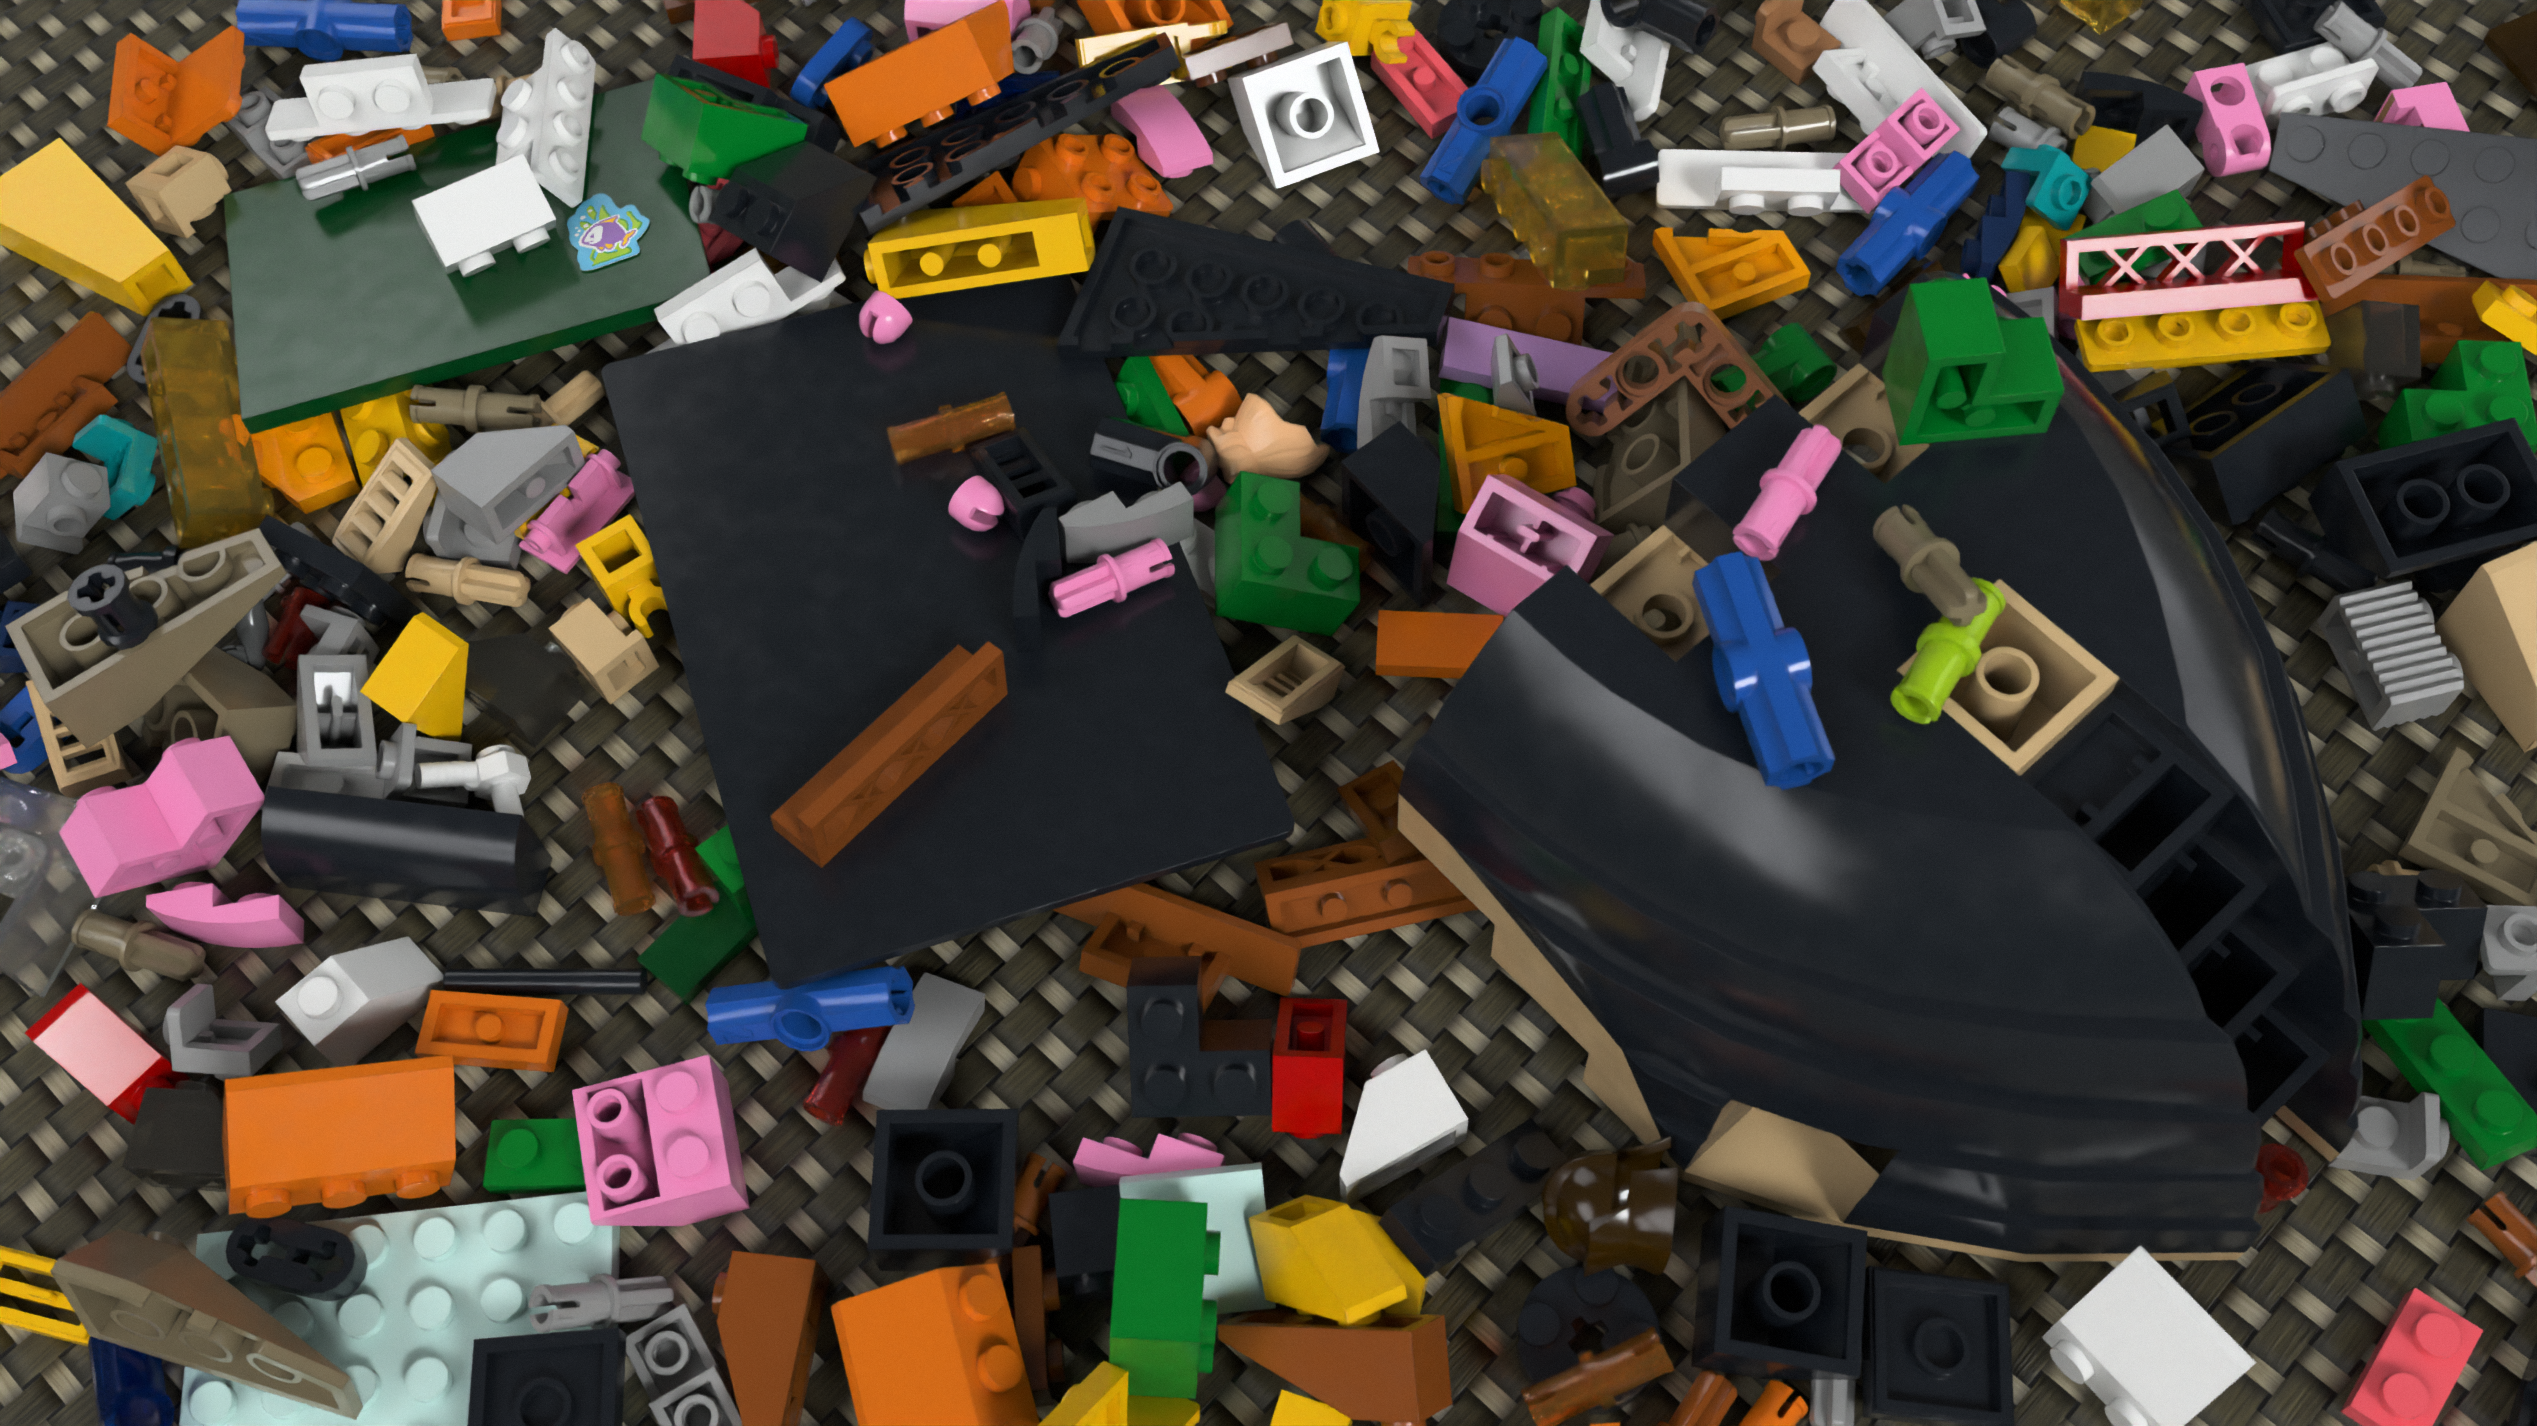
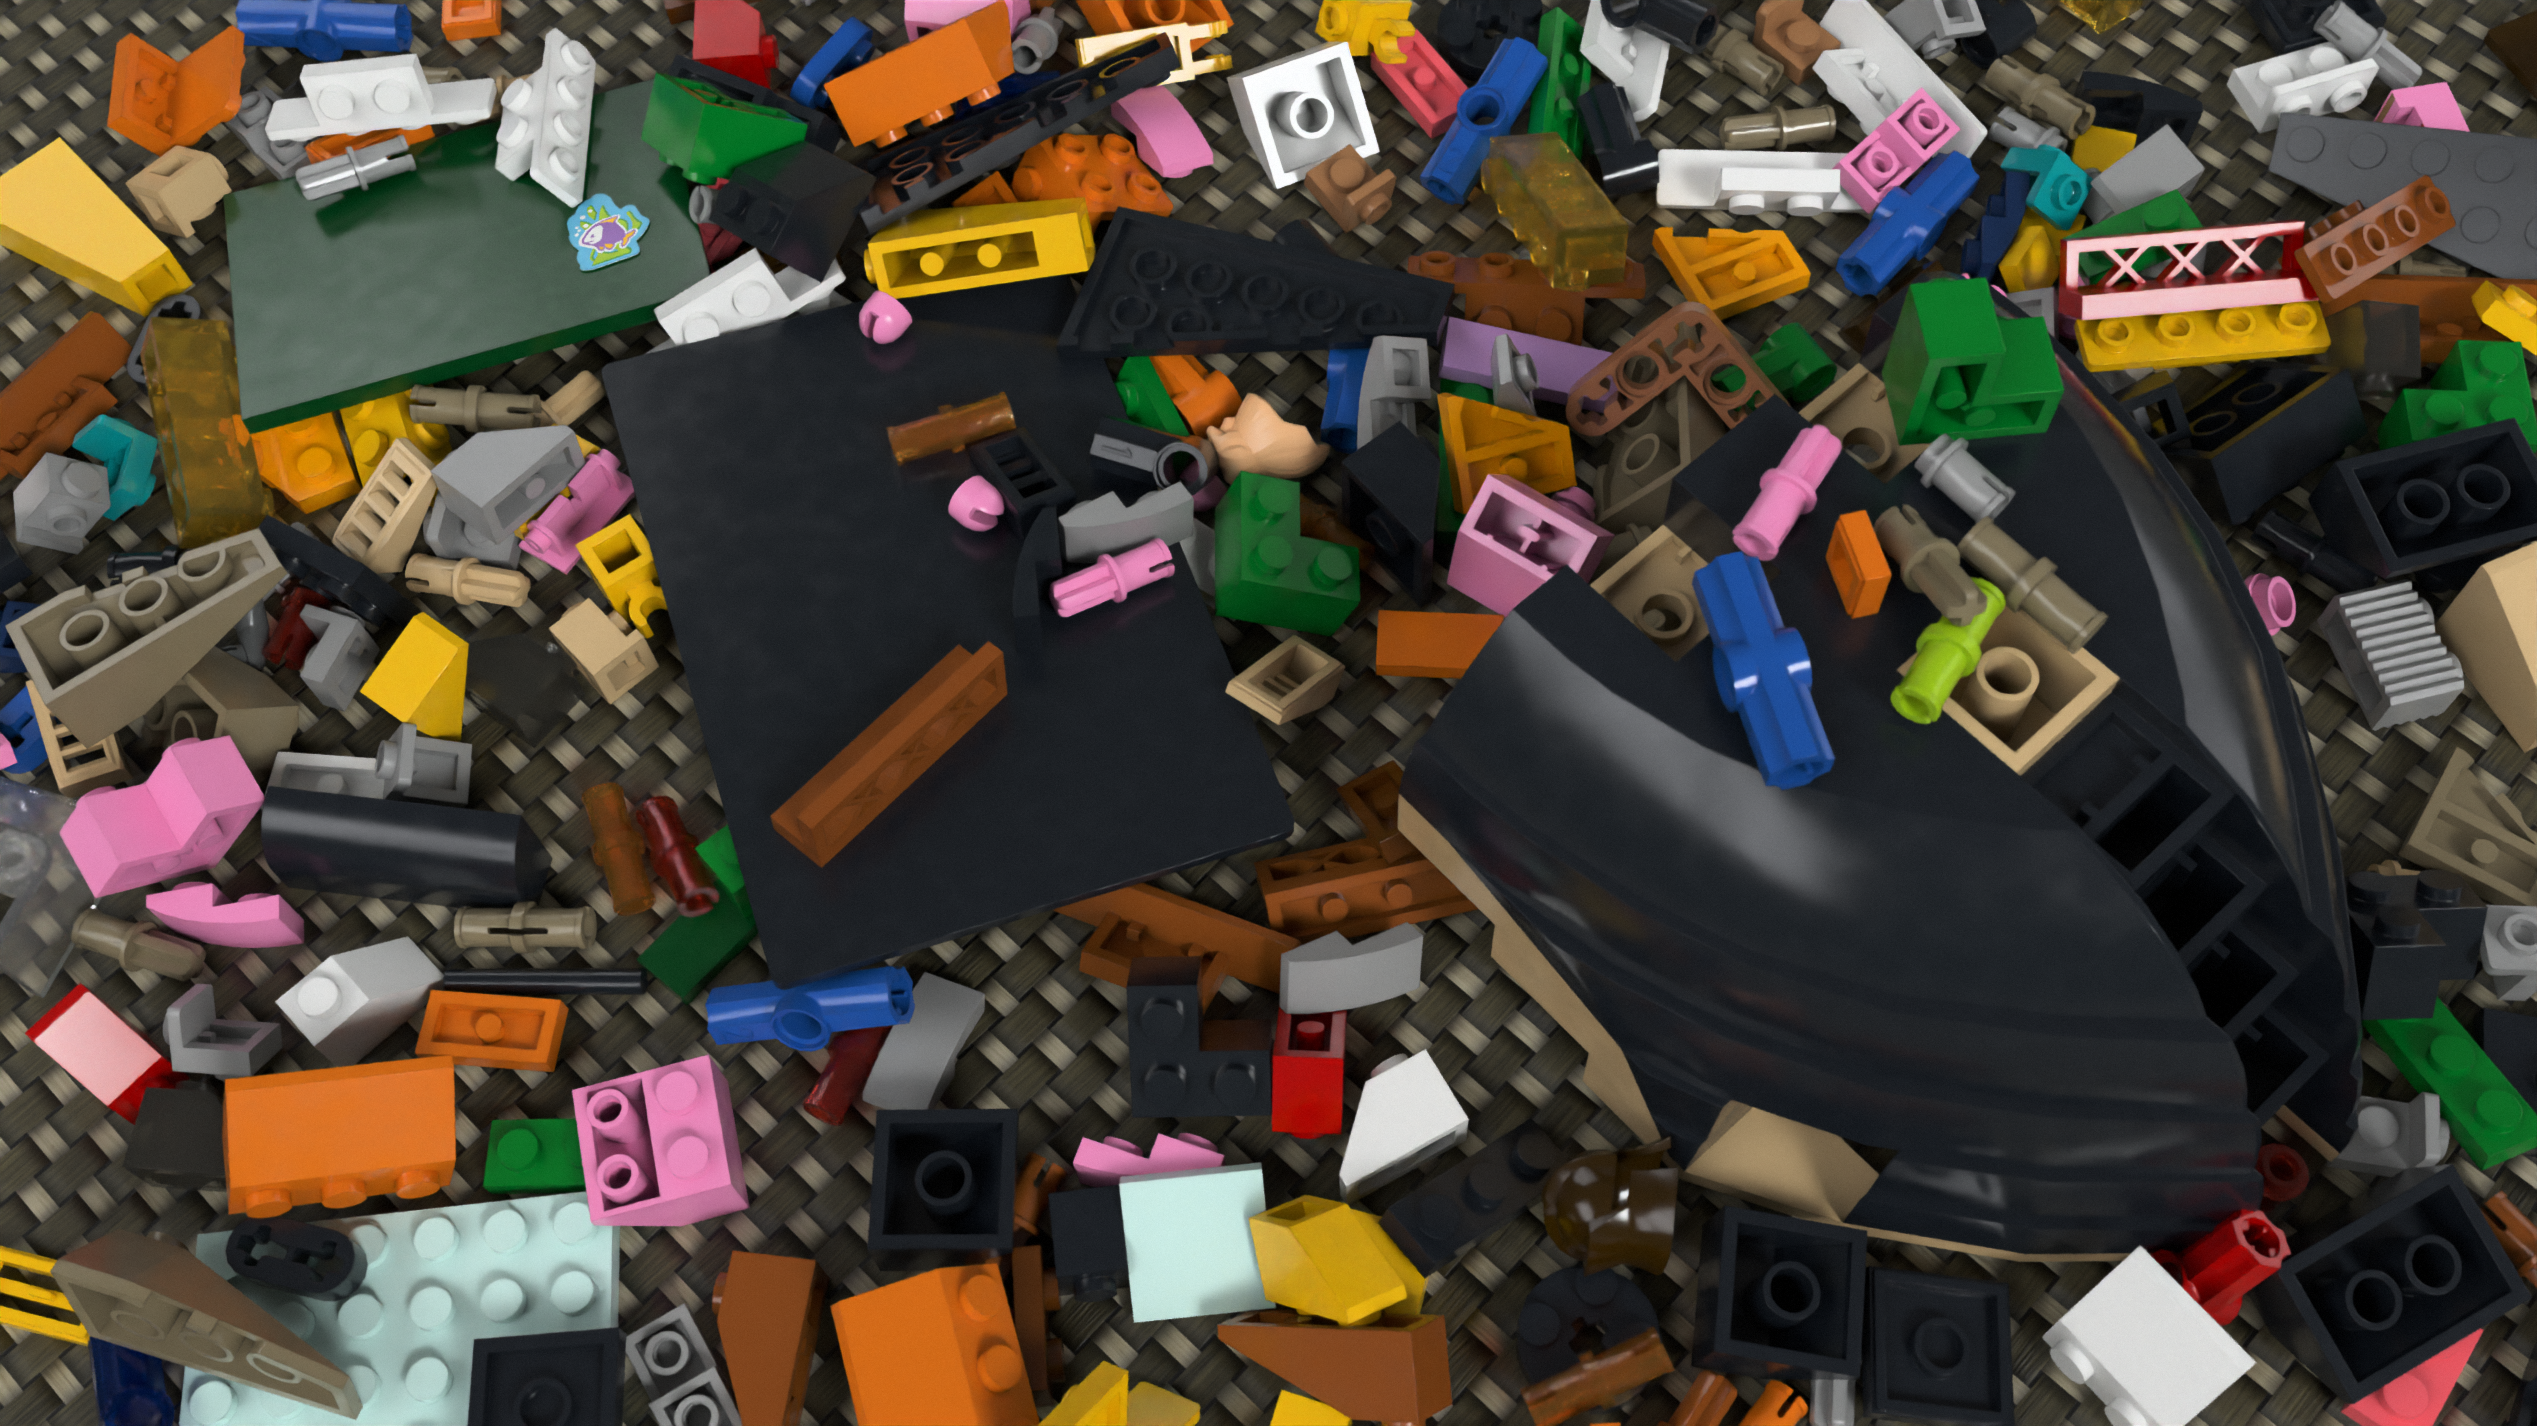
black bush [67,564,158,650] -> none
light grey slope [297,655,377,767] -> none
white slope [412,154,556,277] -> none
white piece [415,745,531,818] -> none
light grey axle [529,1273,674,1333] -> none
green brick [1109,1198,1221,1399] -> none
plate [1173,22,1294,88] -> none
bright pink leg [2183,63,2271,177] -> none
none -> dark tan pin [454,901,597,953]
none -> light grey slope [1279,922,1423,1014]
none -> medium nougat bracket [1304,144,1397,233]
none -> dark tan pin [1702,23,1784,96]
none -> orange tile [1825,510,1892,619]
none -> light grey pin [1914,433,2016,524]
none -> dark tan pin [1956,516,2108,654]
none -> red piece [2151,1209,2291,1327]
none -> bright pink plate [2244,573,2296,636]
none -> black slope [2247,1164,2532,1404]

